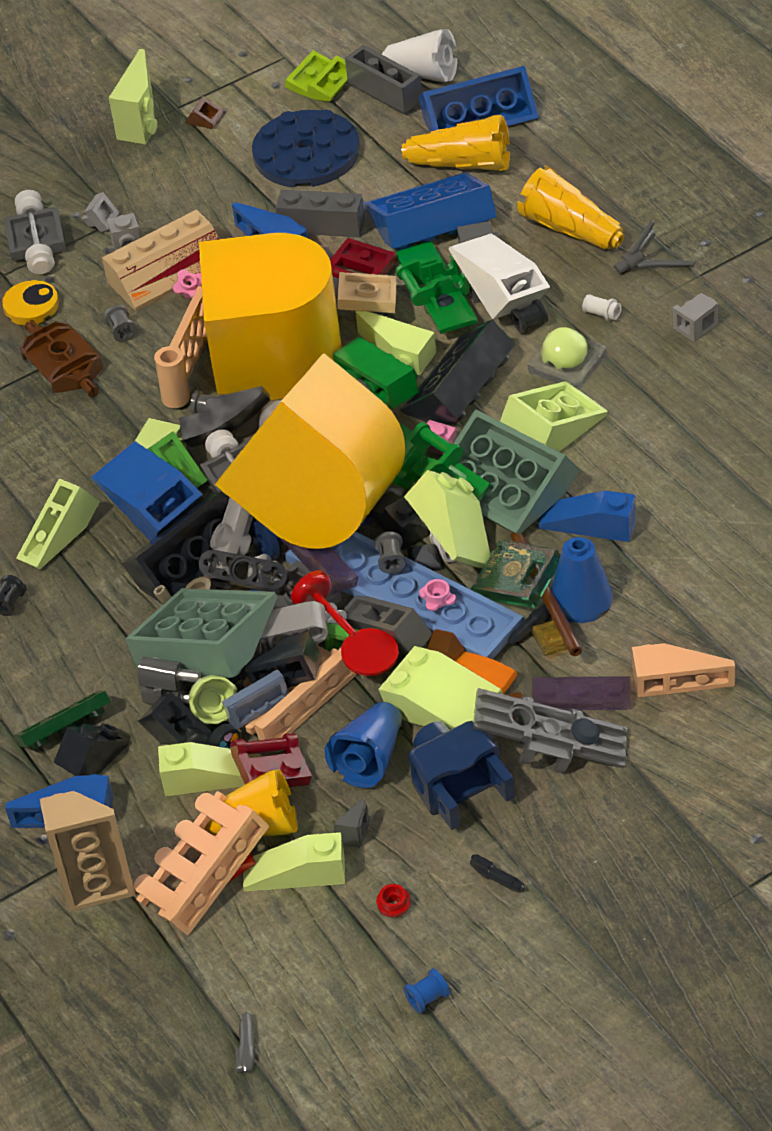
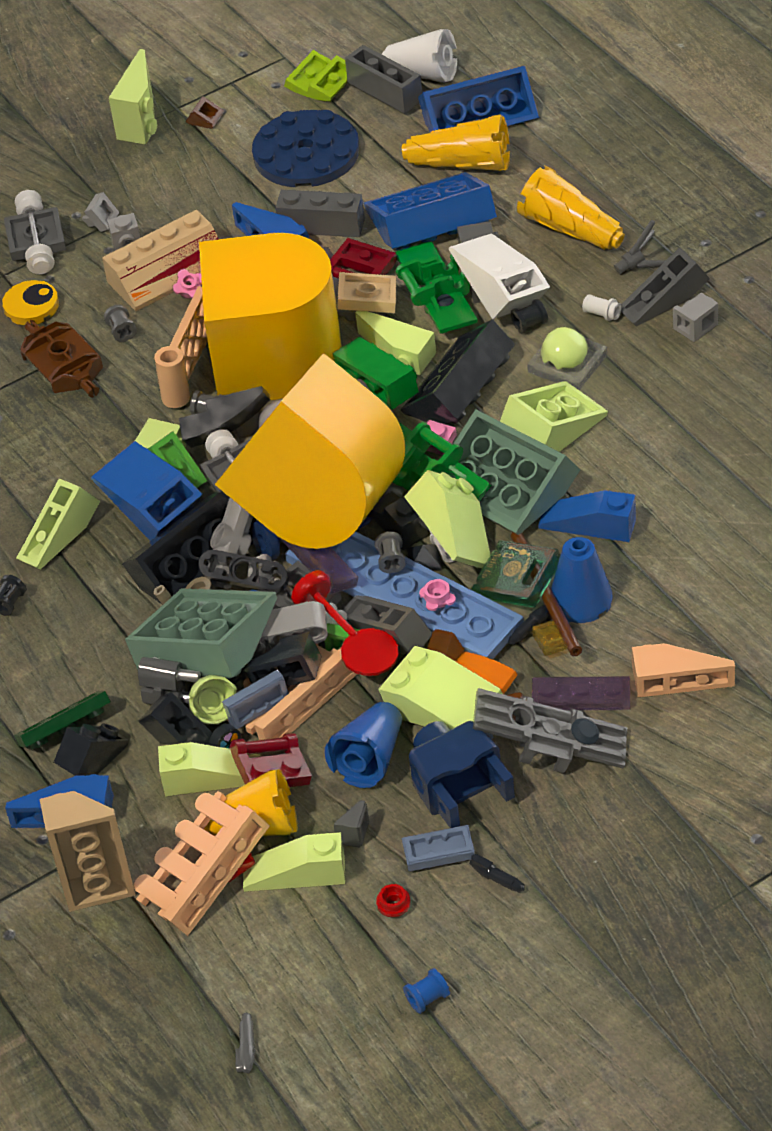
none -> sand blue plate [402,825,475,872]
none -> dark grey slope [621,247,710,326]

